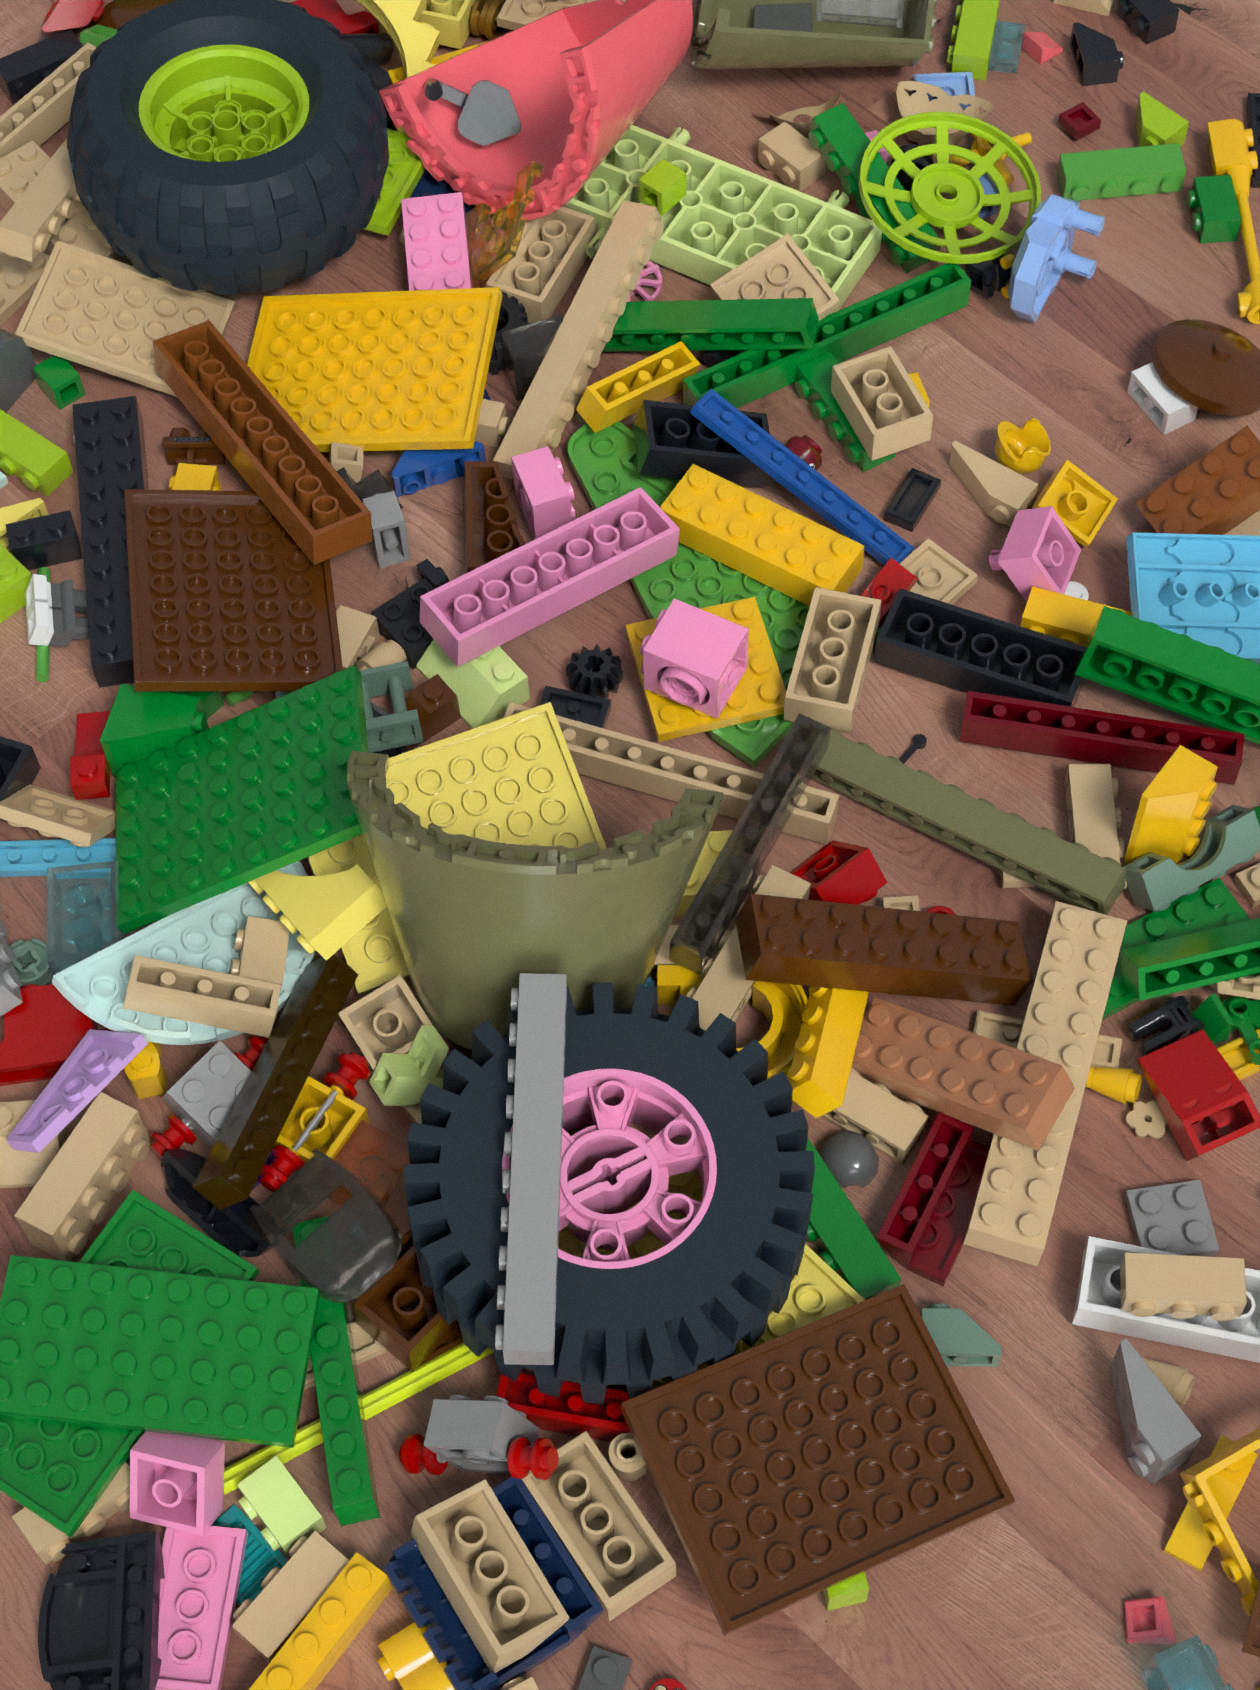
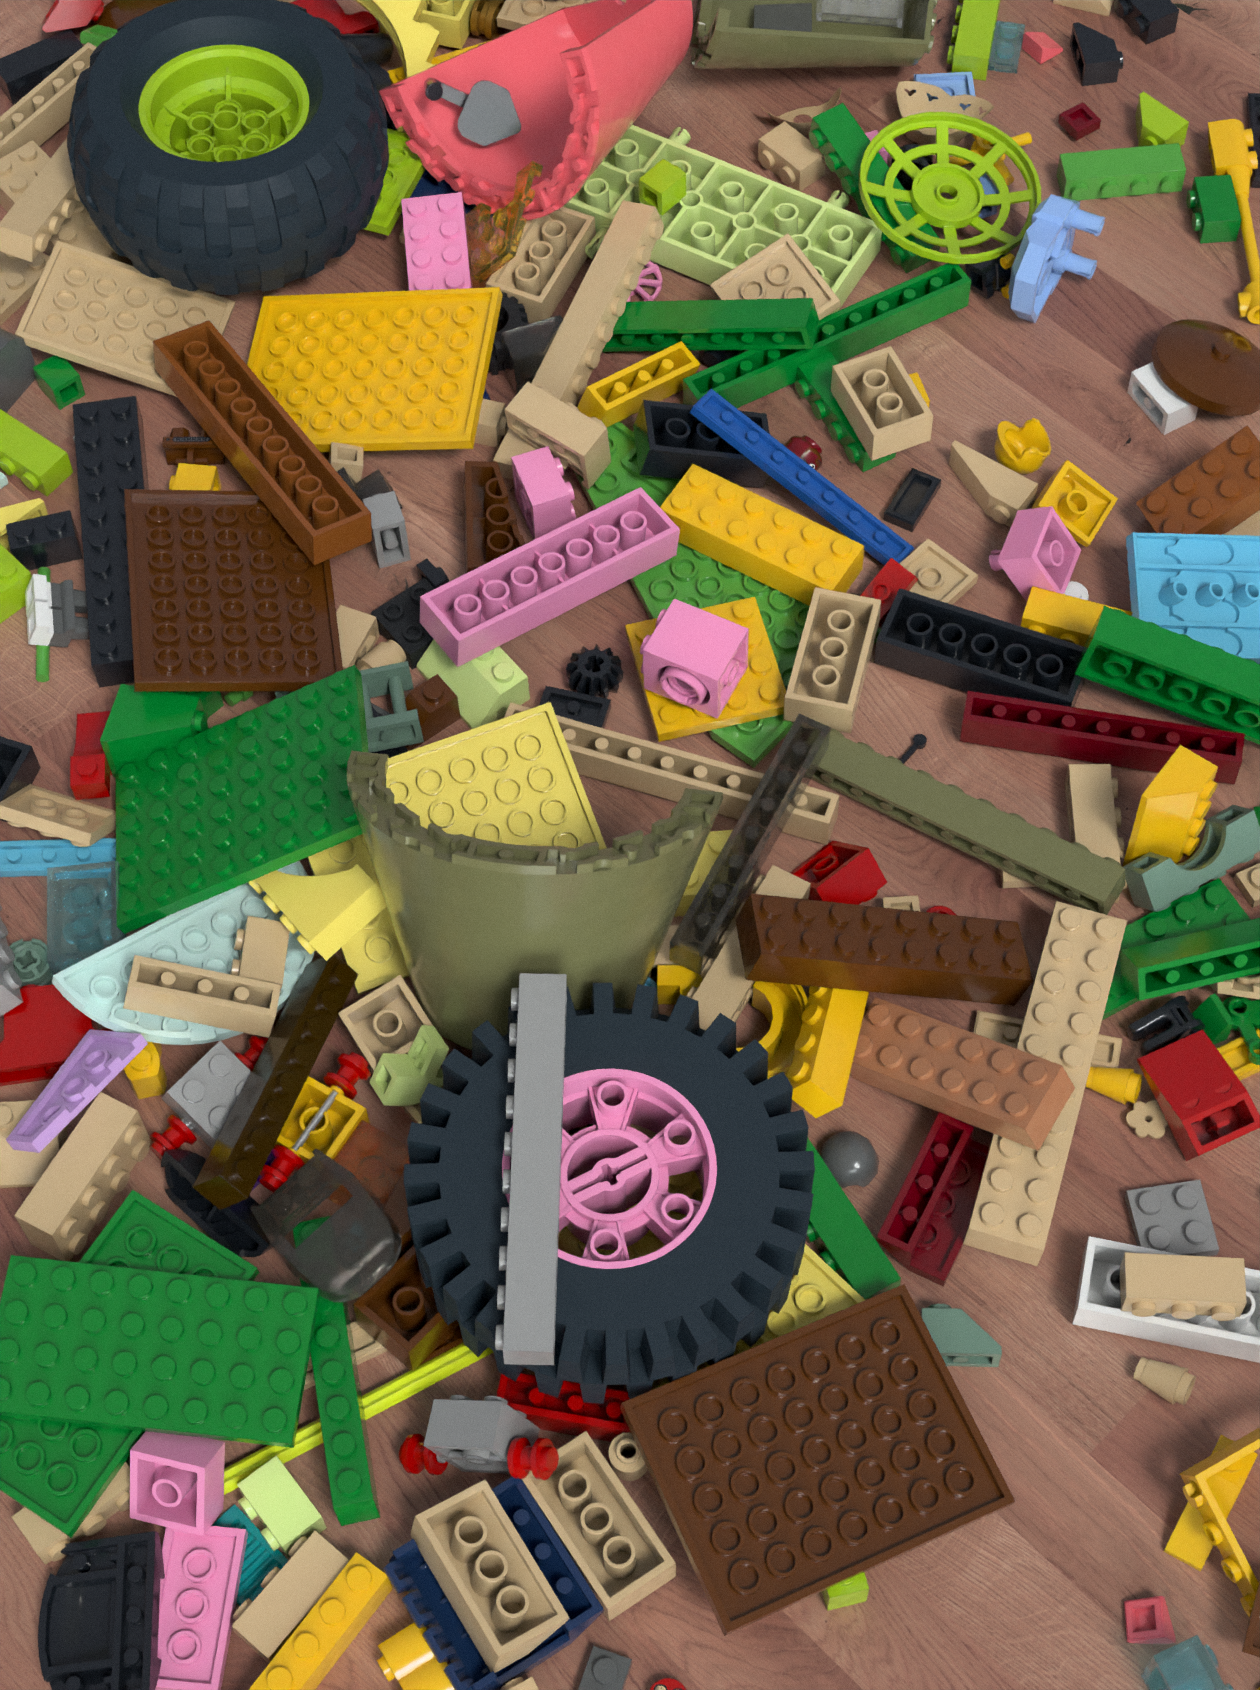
blue slope [391,441,486,497] -> none
tan brick [820,1068,928,1166] -> none
light grey slope [1110,1338,1202,1486] -> none
none -> tan wedge [504,382,611,490]

